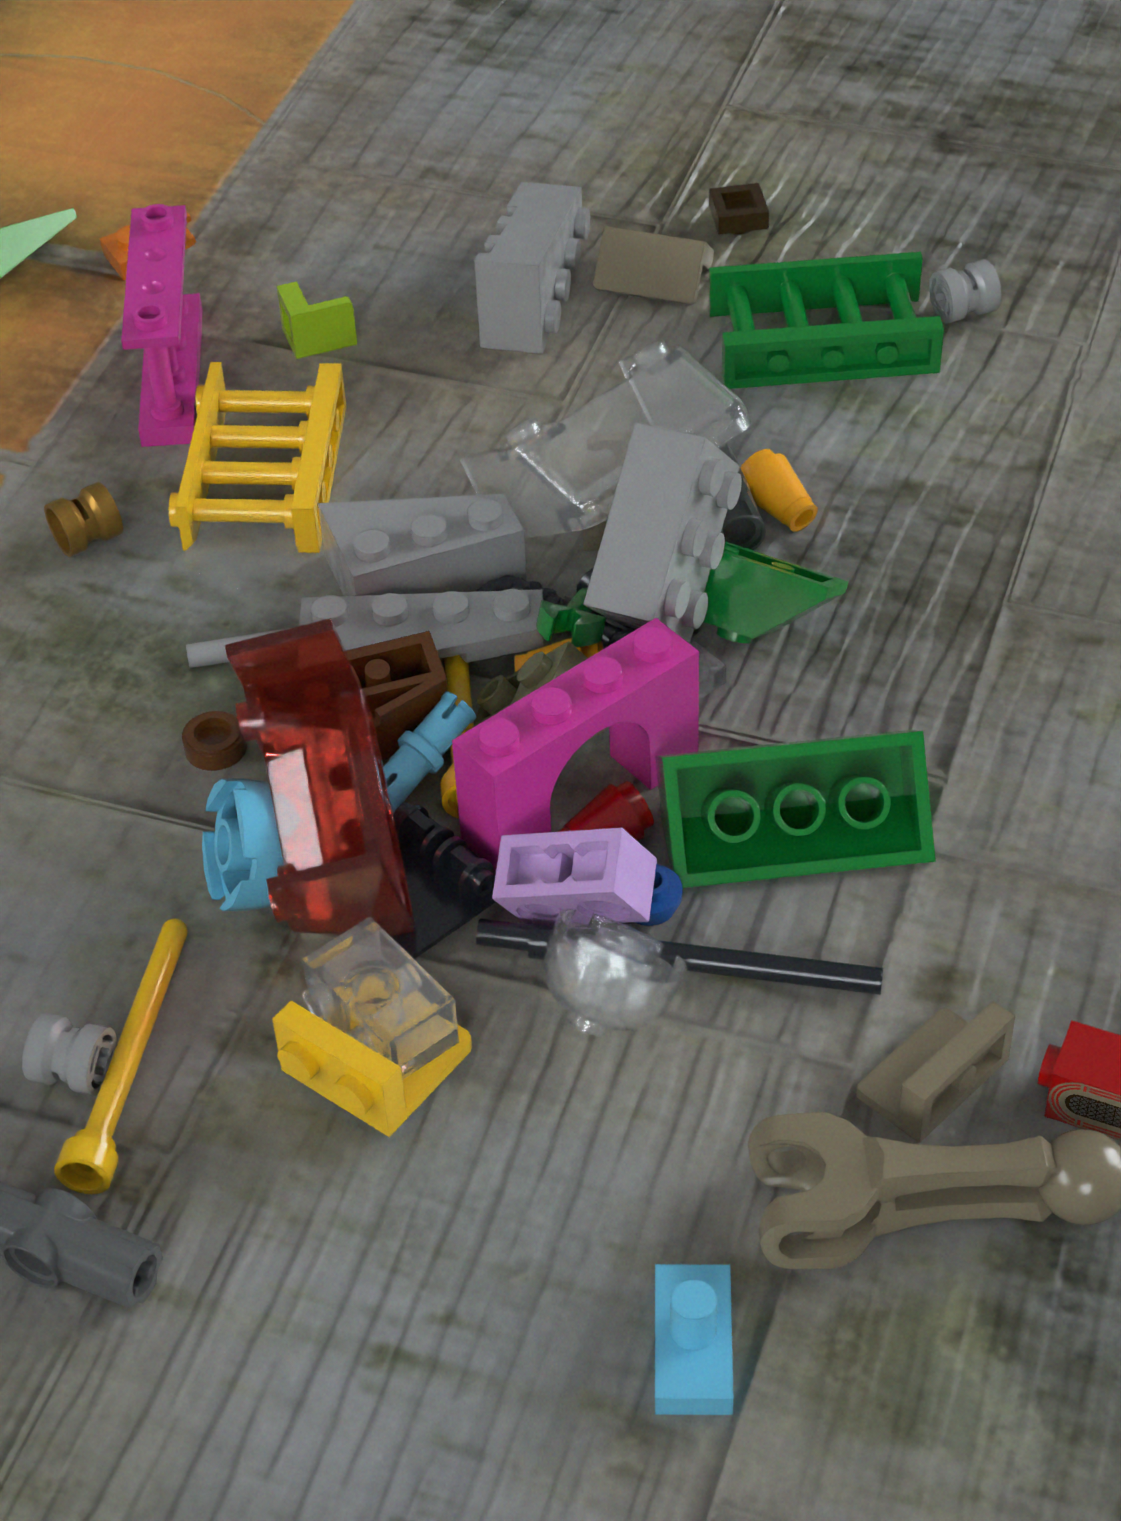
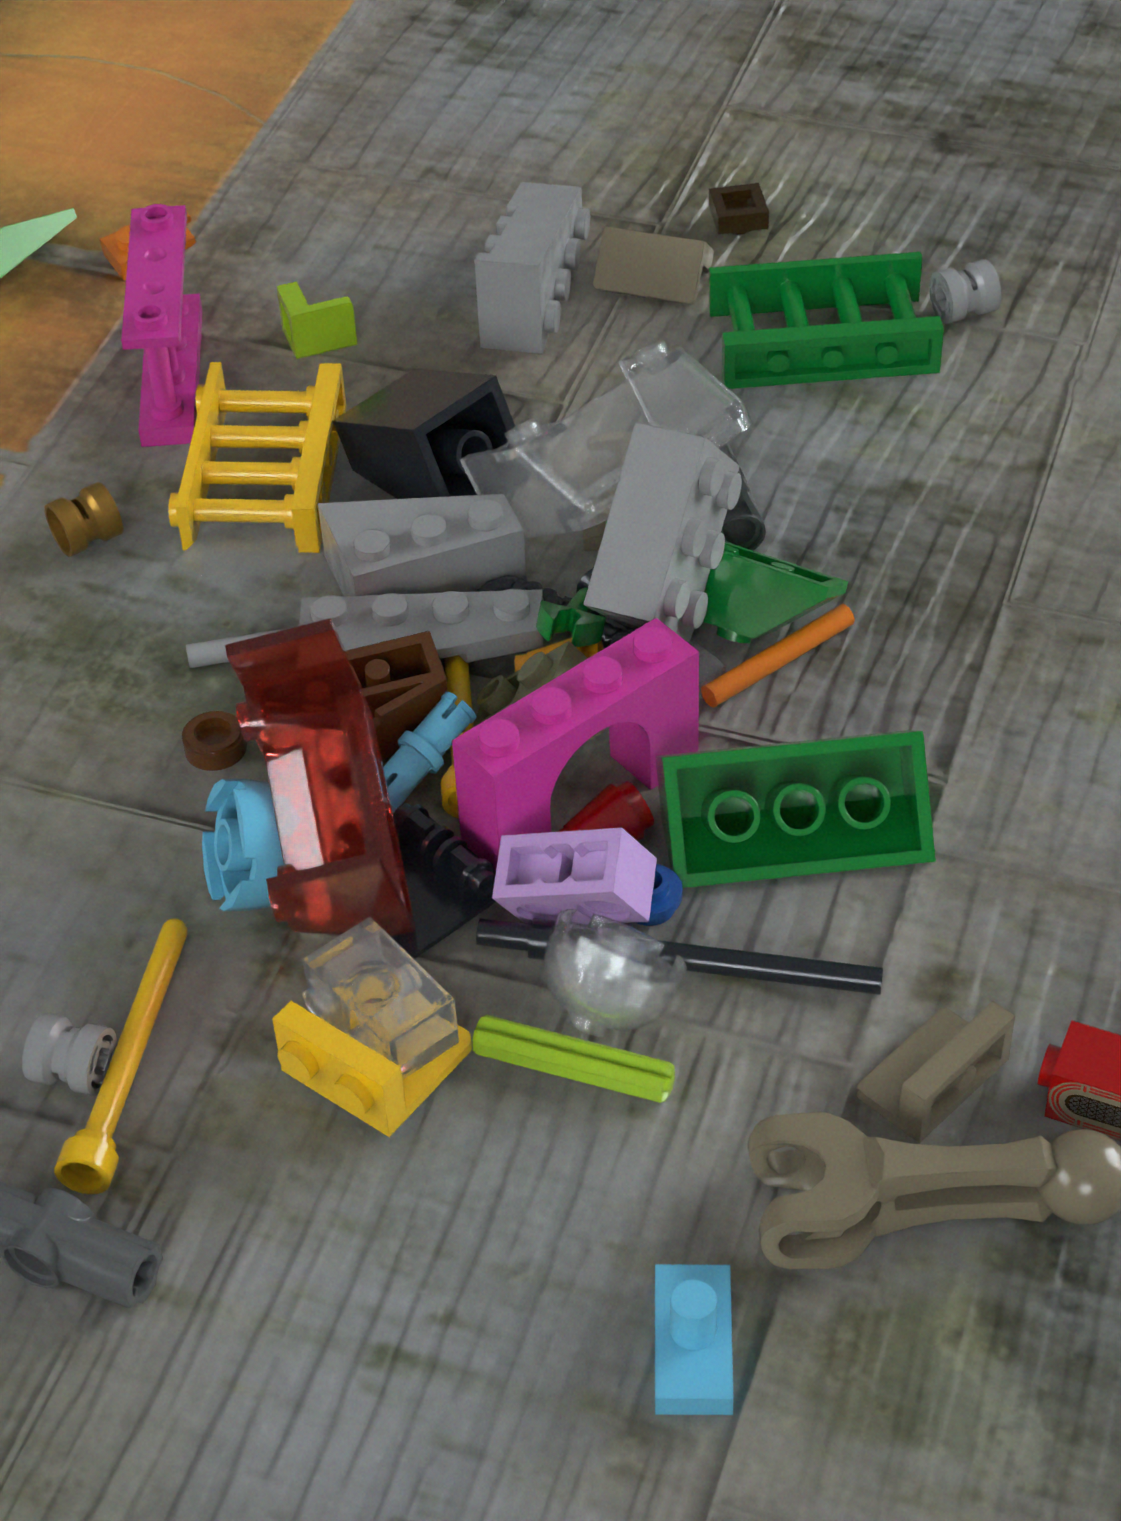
light orange cone [740,449,818,532] -> none
none -> black slope [332,369,534,499]
none -> lime axle [472,1015,675,1103]
none -> orange bar [701,604,855,708]

